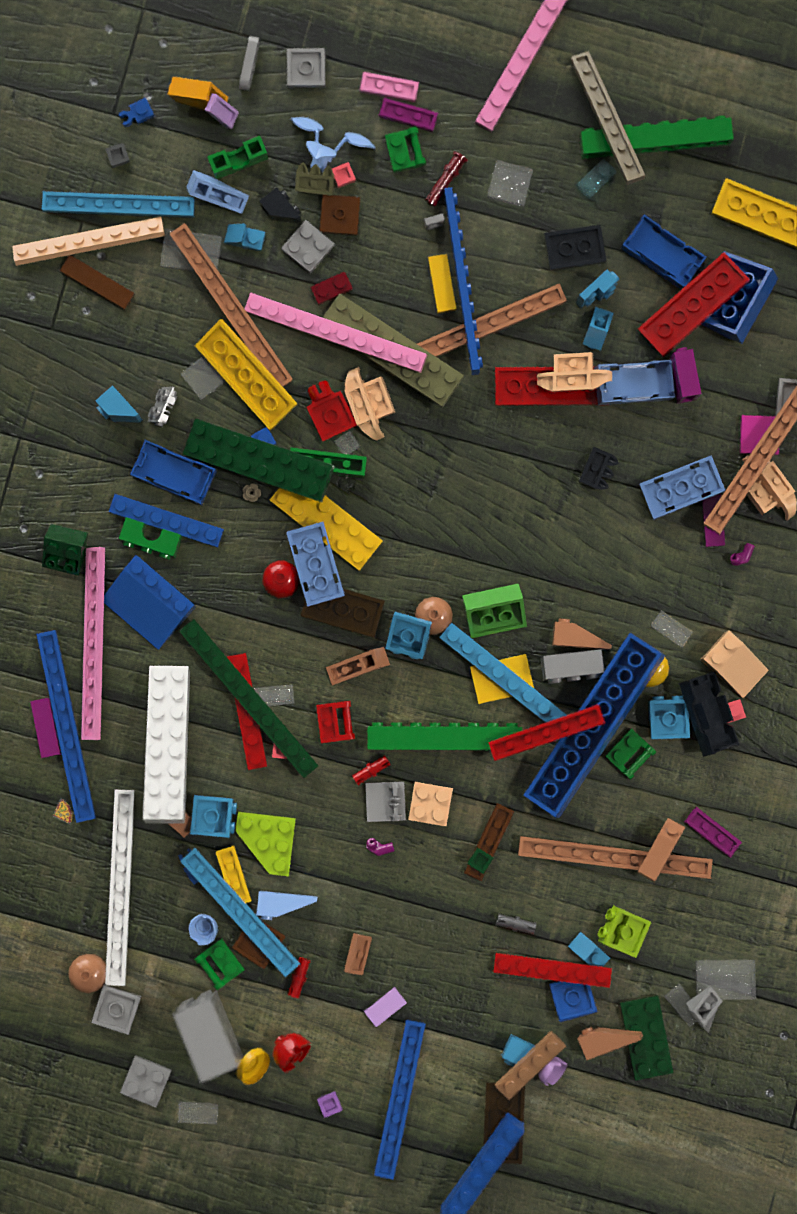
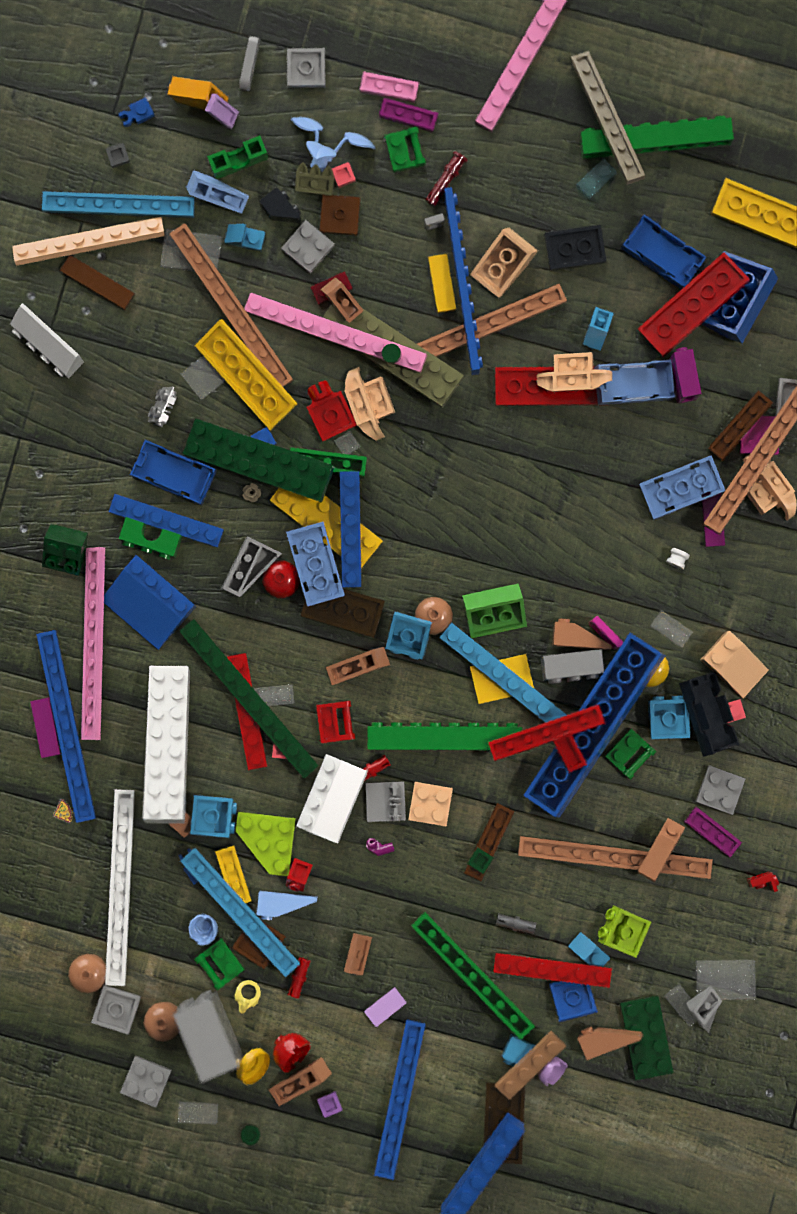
dark azure slope [96,385,142,423] -> none
clear plate [487,160,533,207] -> none
dark azure plate [576,269,619,308] -> none
black plate [578,447,619,490] -> none
magenta arm [730,543,755,566] -> none
none -> white slope [10,303,84,378]
none -> nougat cylinder [144,1002,180,1041]
none -> light grey wedge [221,537,282,597]
none -> light yellow piece [234,980,261,1014]
none -> dark green tile [241,1124,261,1145]
none -> nougat slope [269,1057,332,1106]
none -> red bracket [285,858,313,892]
none -> white slope [296,754,368,843]
none -> nougat slope [321,278,364,323]
none -> blue plate [340,471,362,587]
none -> dark green tile [382,343,402,364]
none -> green brick [411,912,535,1039]
none -> light nougat slope [470,228,538,298]
none -> red tile [552,731,587,773]
none -> dark pink tile [589,616,623,650]
none -> white wheel [666,548,690,570]
none -> light grey plate [695,765,745,815]
none -> reddish brown tile [708,390,773,461]
none -> red bracket [747,871,779,892]

